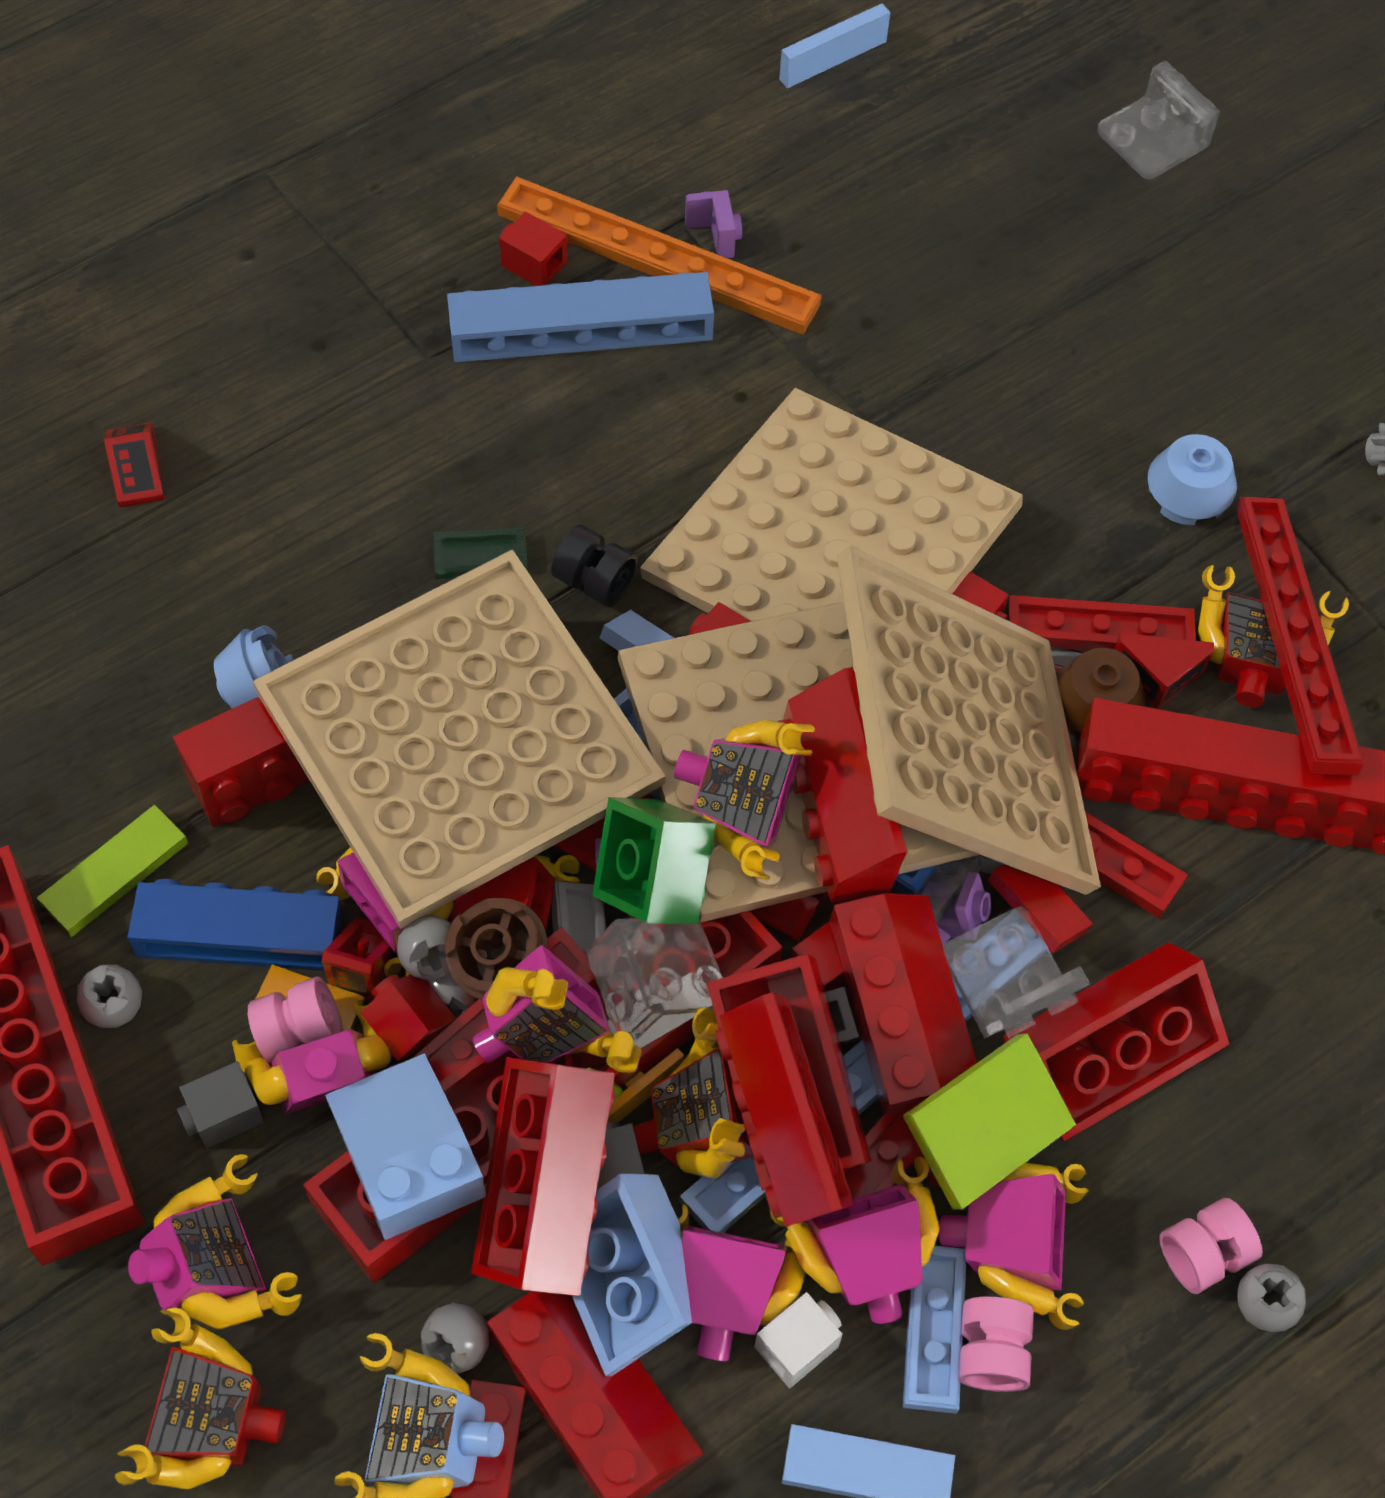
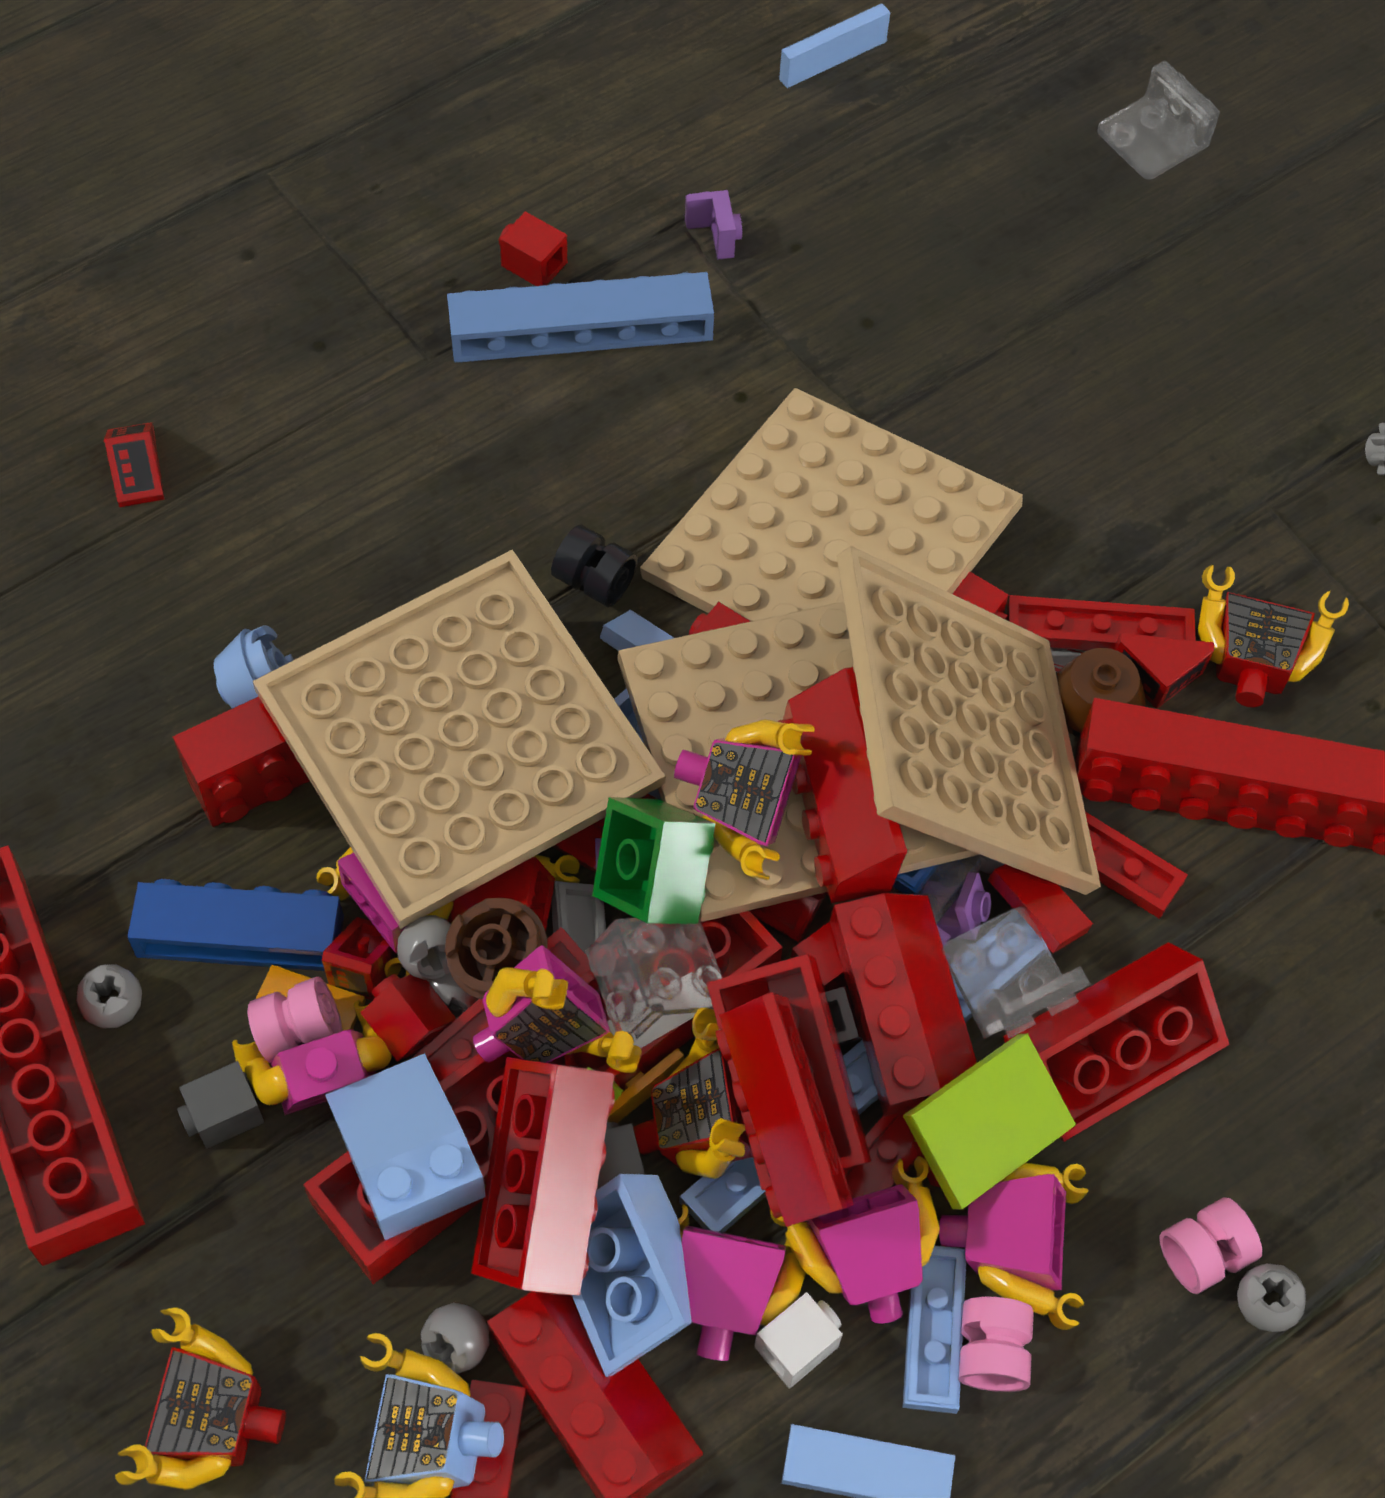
lime tile [37,804,188,937] -> none
torso [128,1154,302,1329] -> none
clear green tile [433,527,527,580] -> none
orange tile [497,176,822,335] -> none
light blue cone [1148,434,1237,525] -> none
red tile [1236,497,1364,775] -> none

